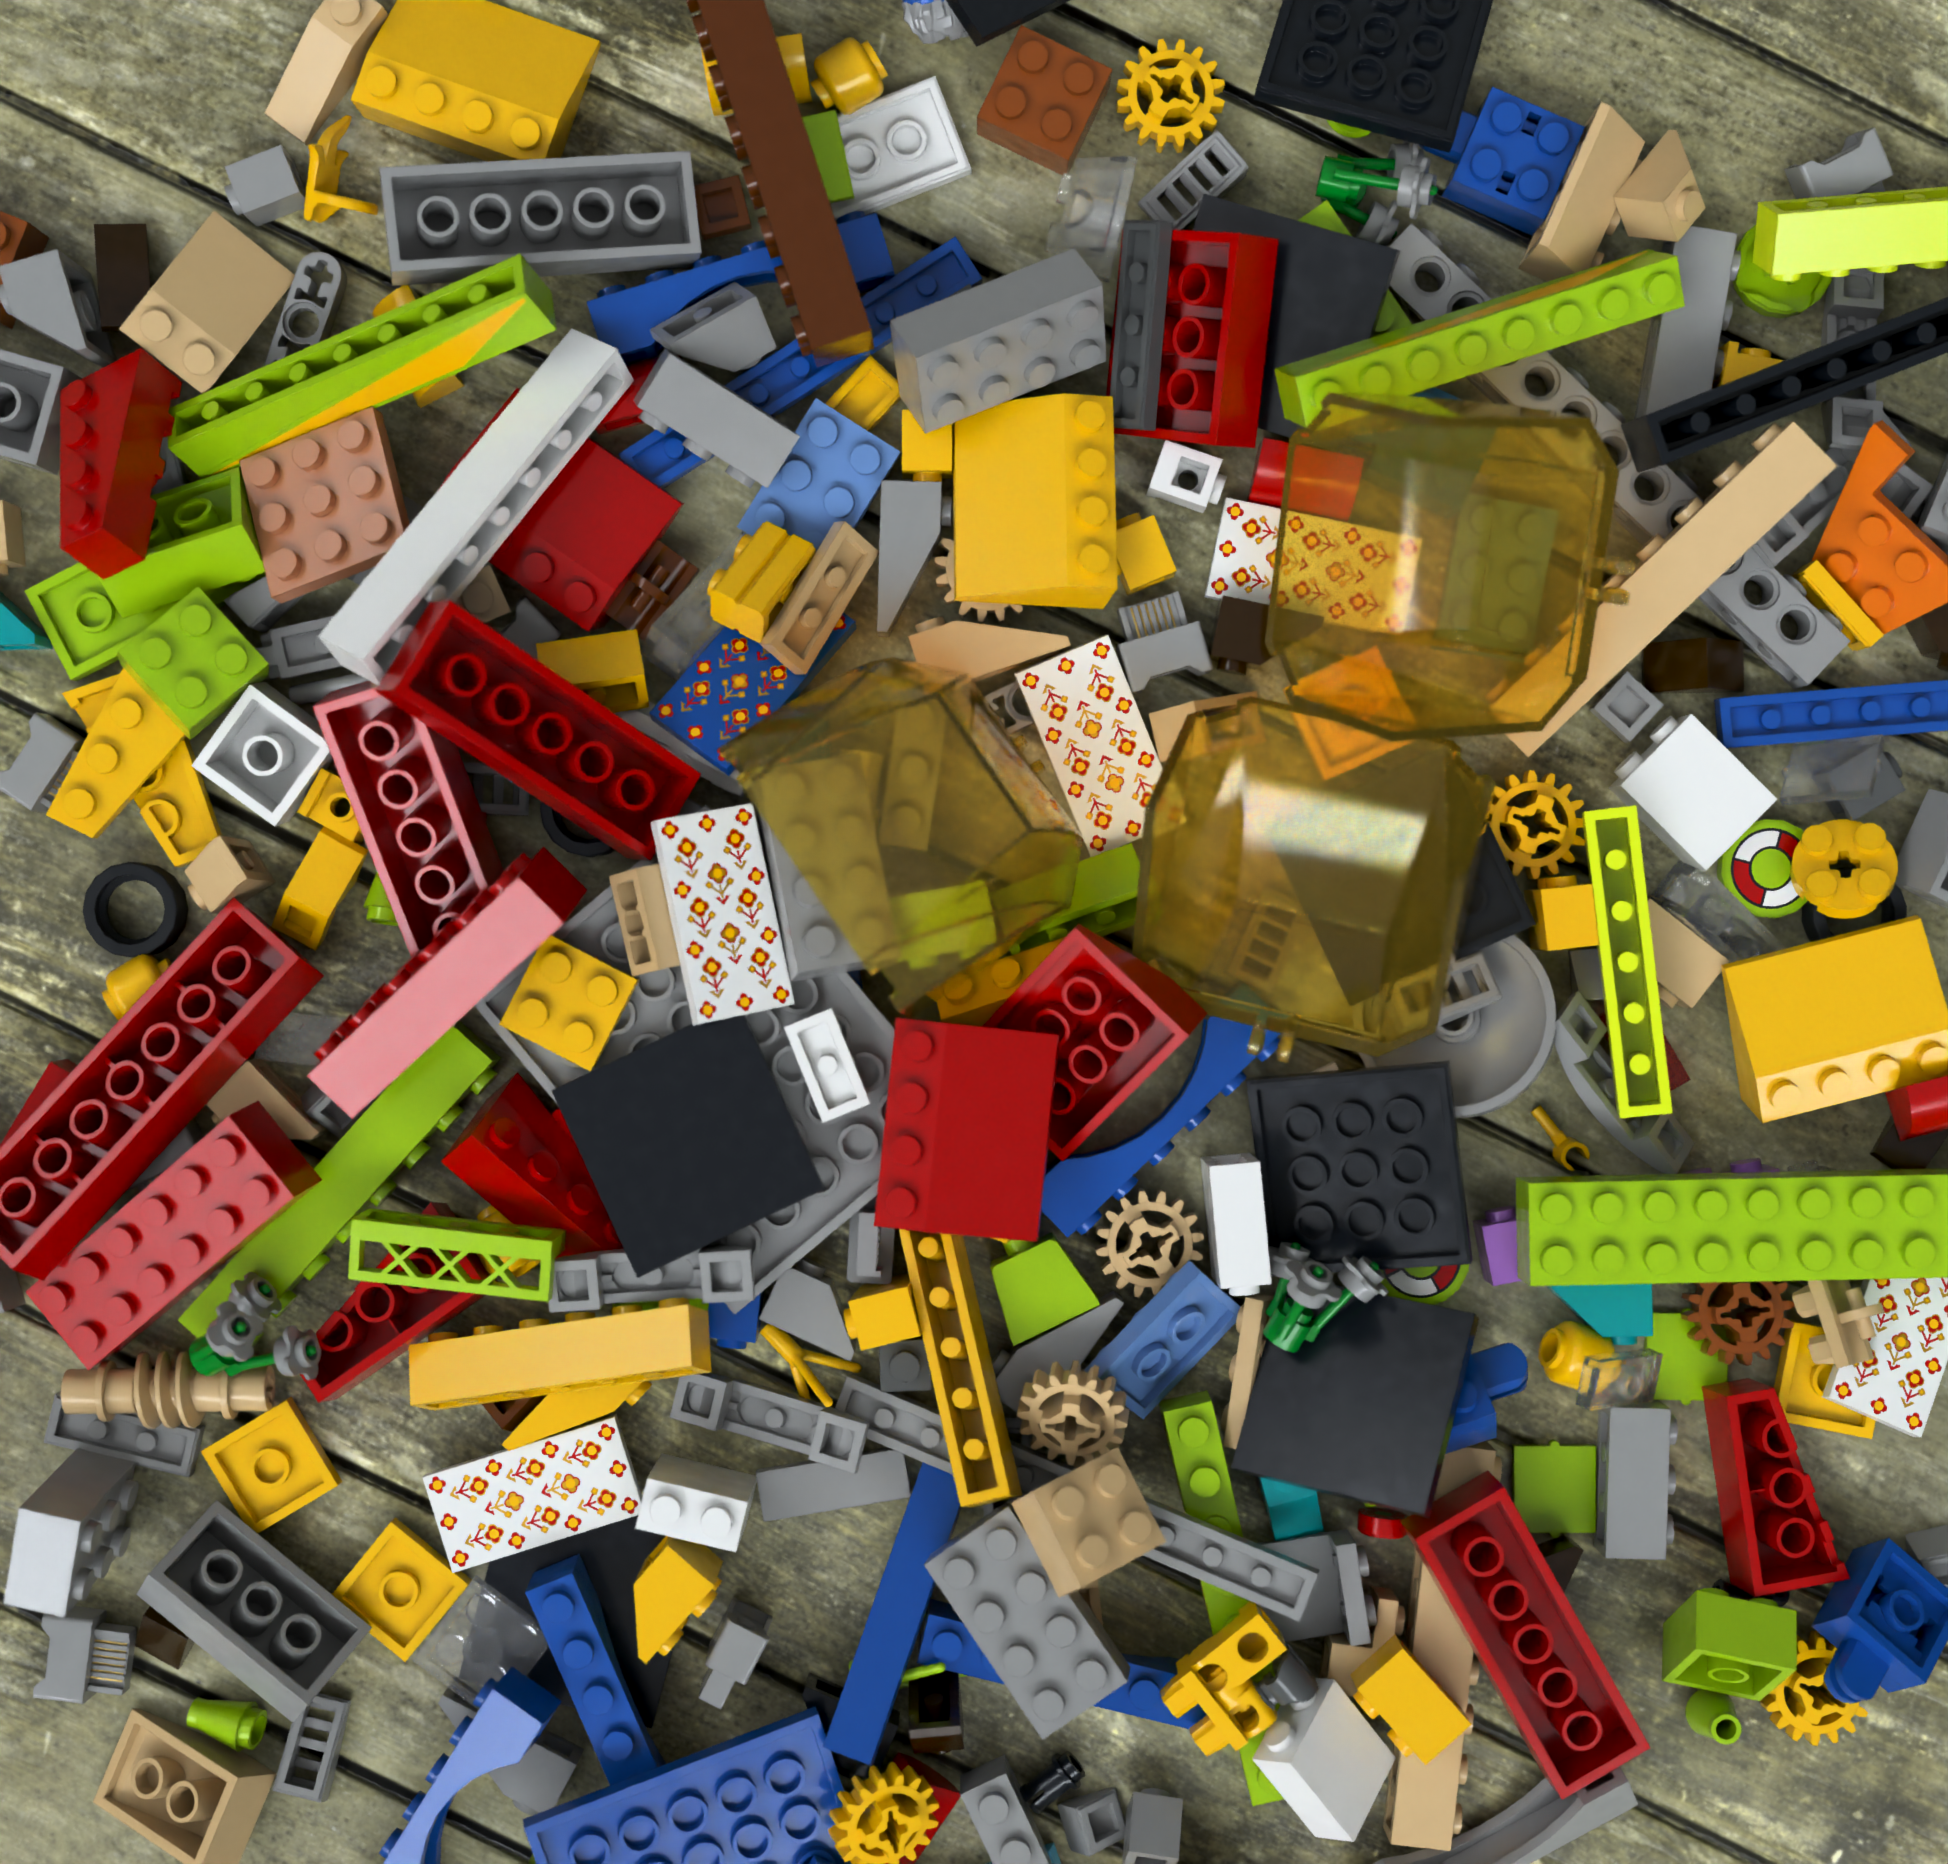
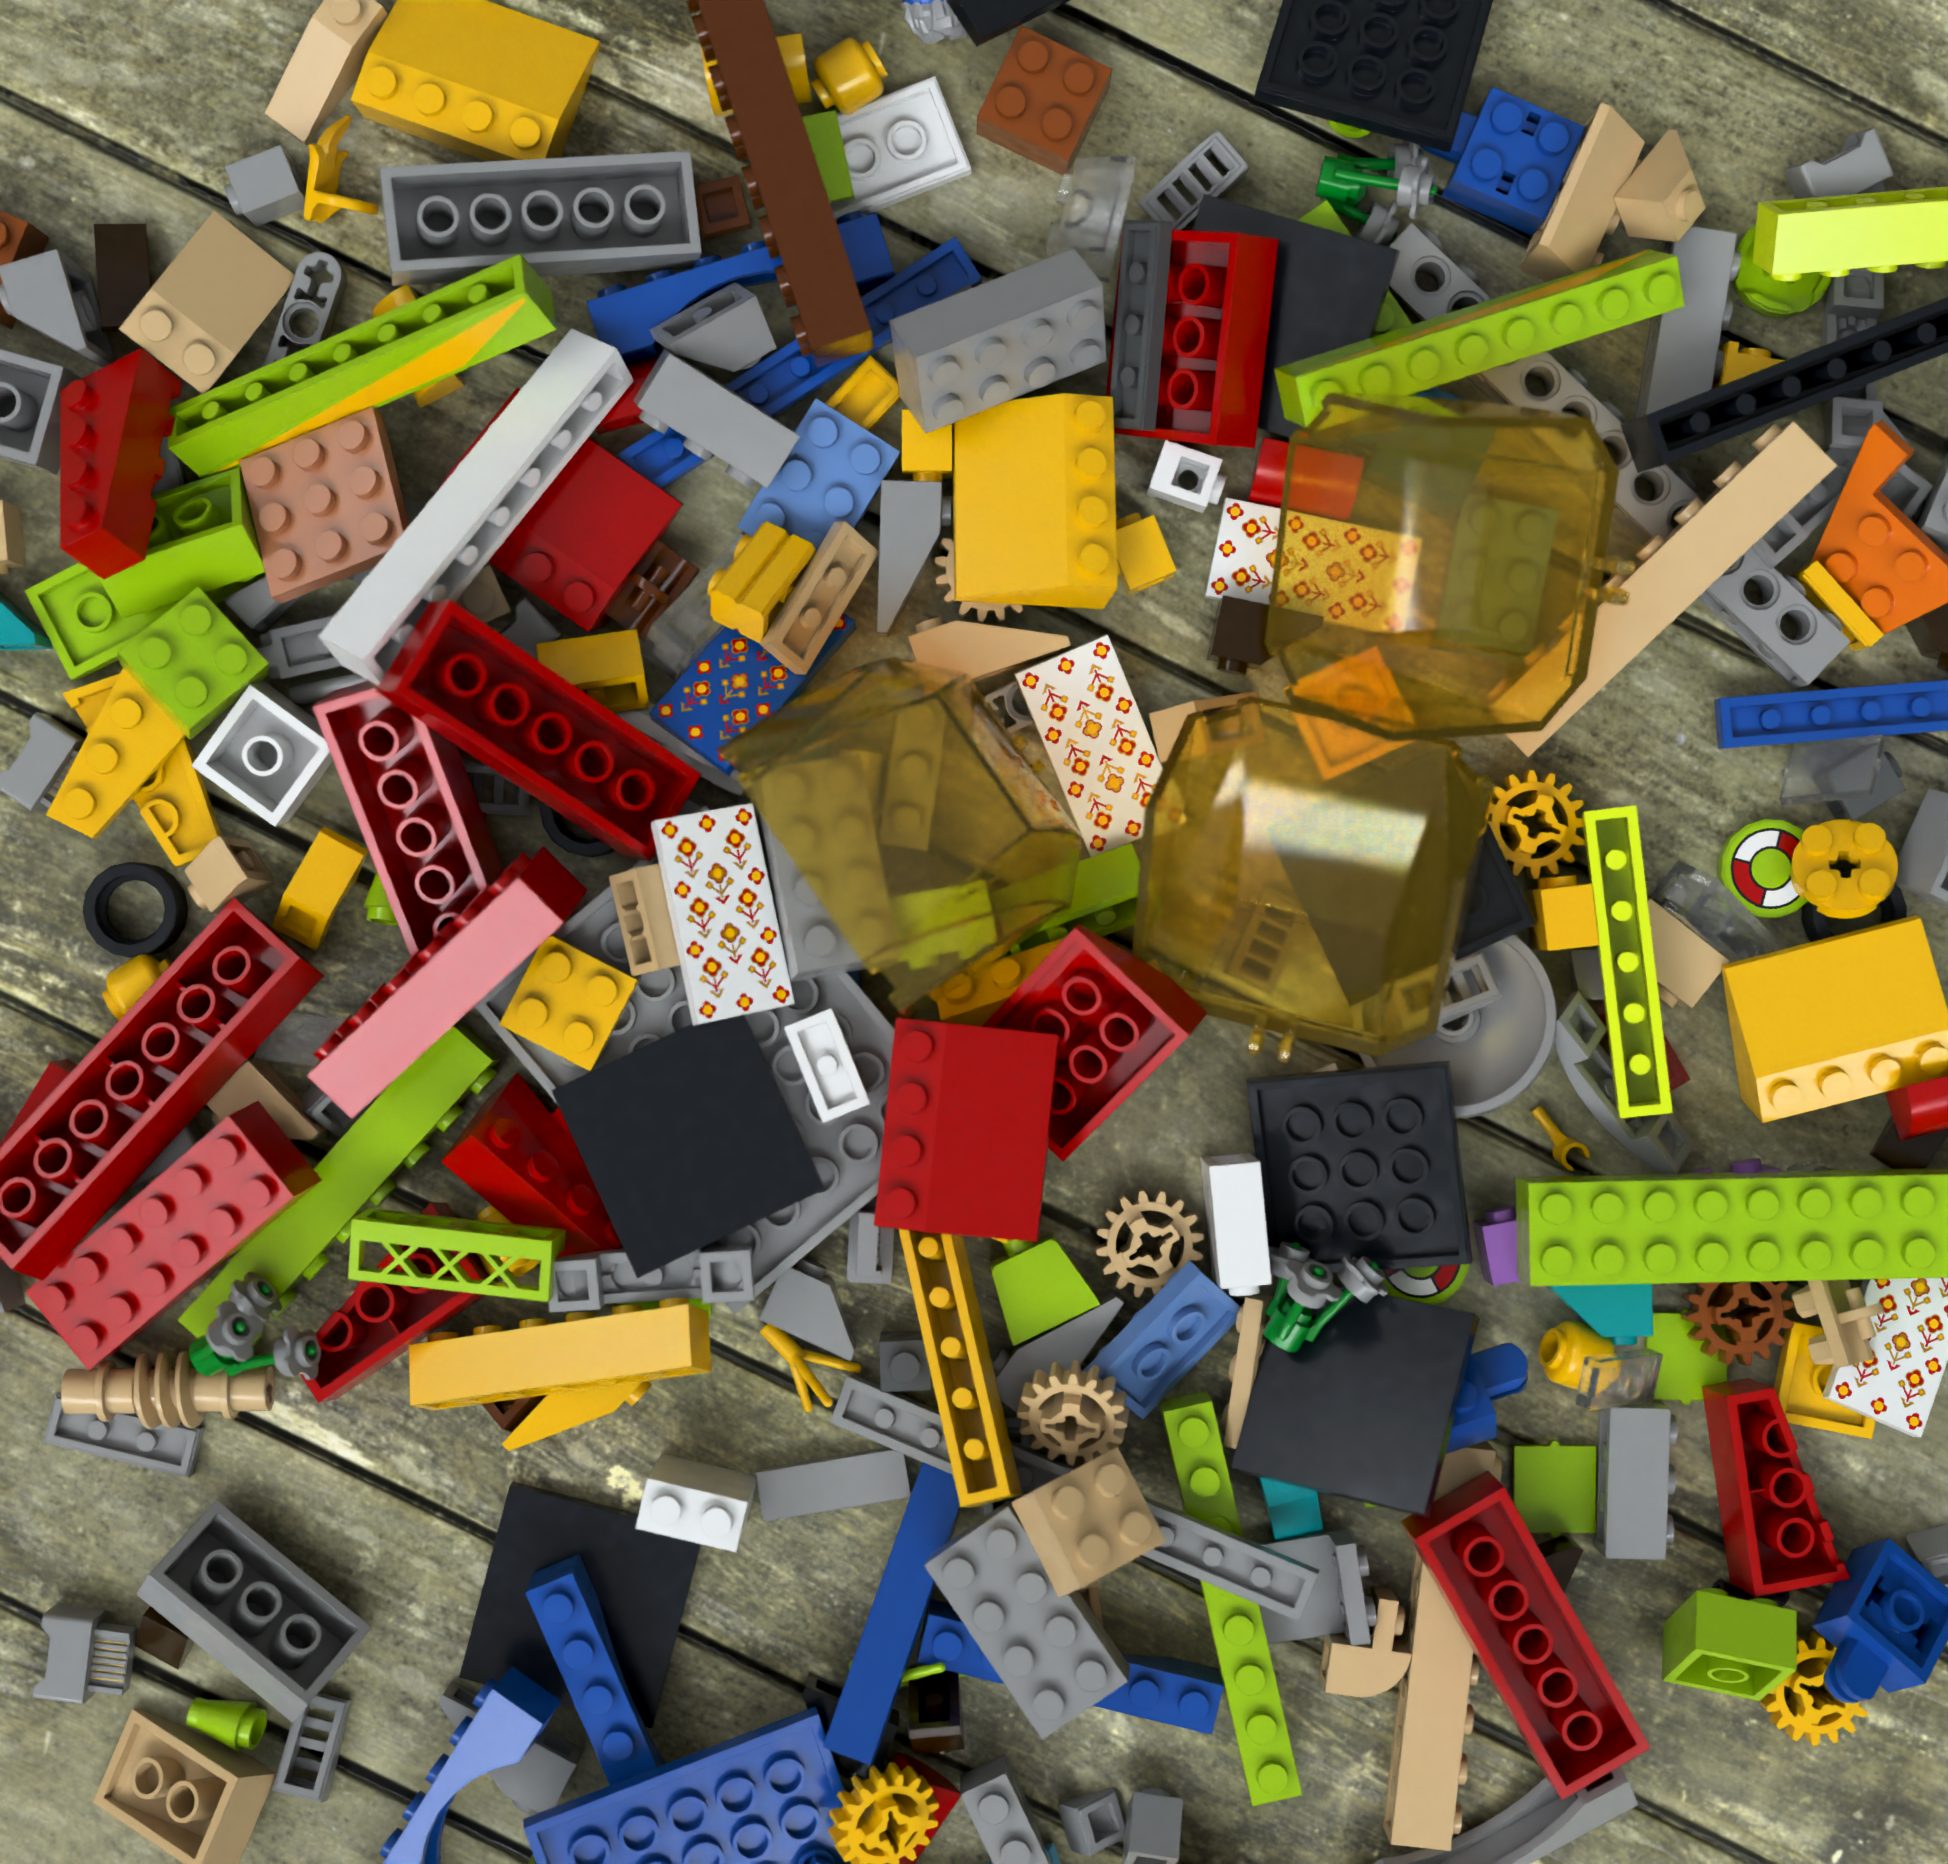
light grey brick [3,1449,139,1618] -> none
yellow plate [201,1396,343,1533] -> none
yellow brick [297,768,364,843] -> none
yellow plate [332,1517,472,1662] -> none
clear plate [412,1575,549,1710] -> none
white tile [422,1414,643,1573] -> none
yellow slope [633,1536,723,1664] -> none
light grey slope [670,1373,870,1474] -> none
light grey piece [698,1598,772,1709] -> none
blue brick [708,1290,764,1349] -> none
yellow brick [844,1273,922,1351] -> none
black pin [1020,1751,1085,1814] -> none
blue arch [1041,984,1286,1238] -> none
yellow gear [1116,39,1225,153] -> none
light grey piece [1116,591,1214,695] -> none
yellow hips [1160,1601,1318,1756] -> none
white brick [1252,1678,1396,1842] -> none
yellow brick [1350,1635,1472,1765] -> none
red tile [1357,1508,1408,1539] -> none
light grey plate [1589,671,1664,743] -> none
white brick [1609,714,1777,872] -> none
dark brown slope [1641,637,1744,694] -> none
lime cone [1685,1689,1742,1745] -> none

